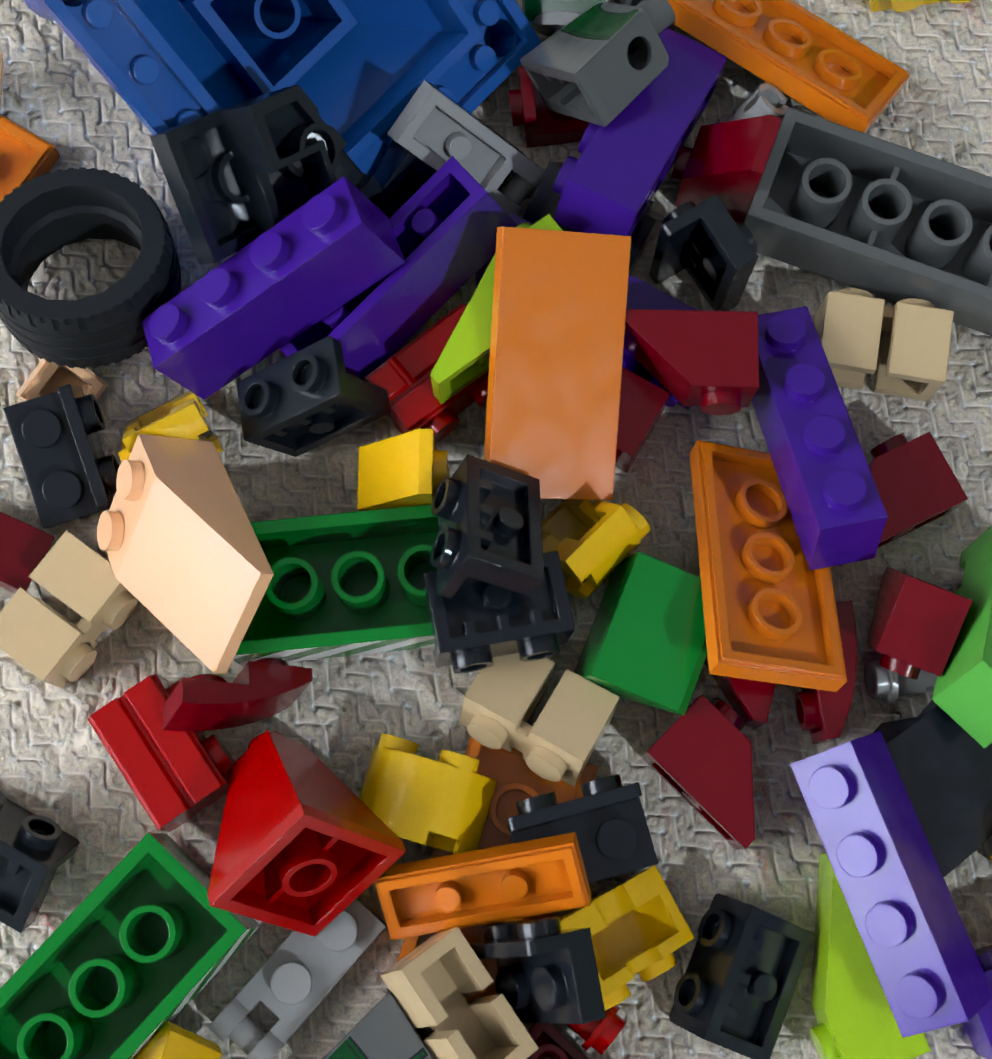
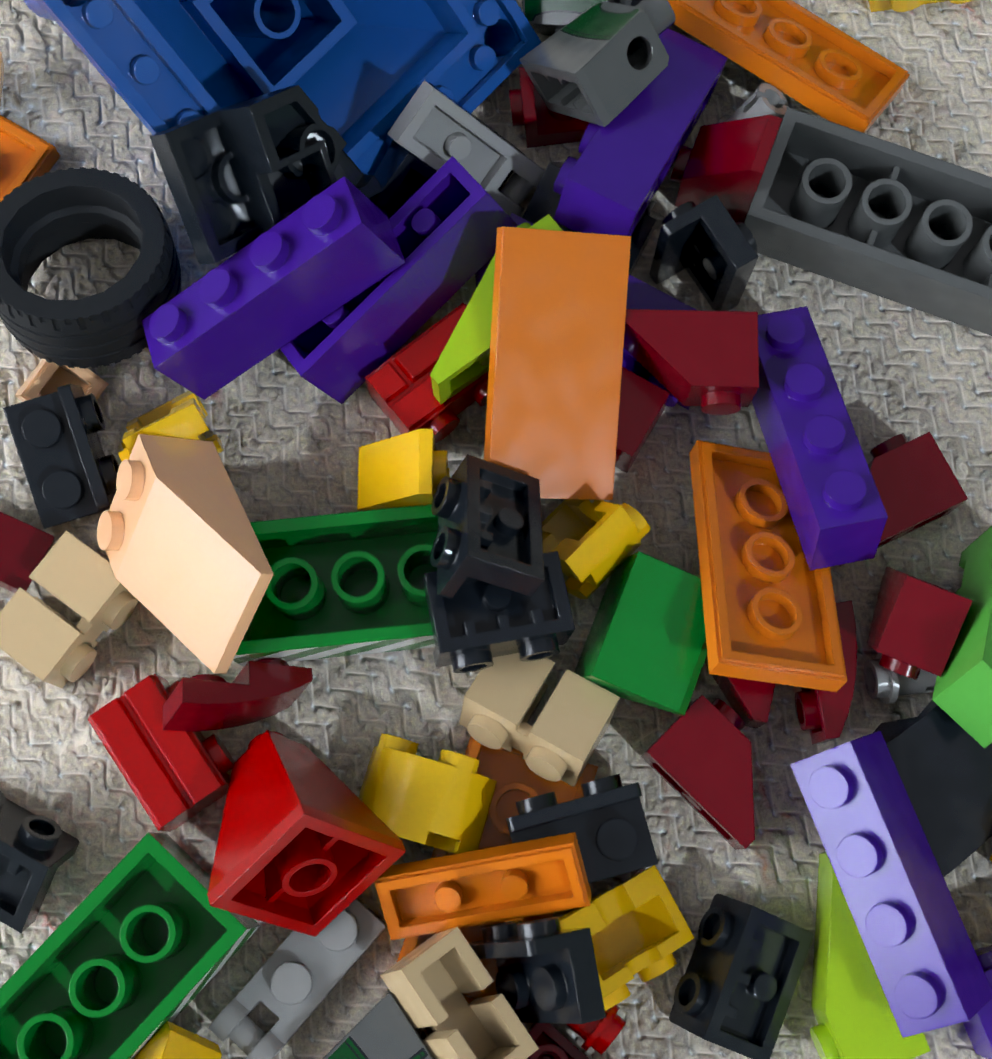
black bracket [237,336,391,457] -> none
tan piece [814,288,954,401] -> none

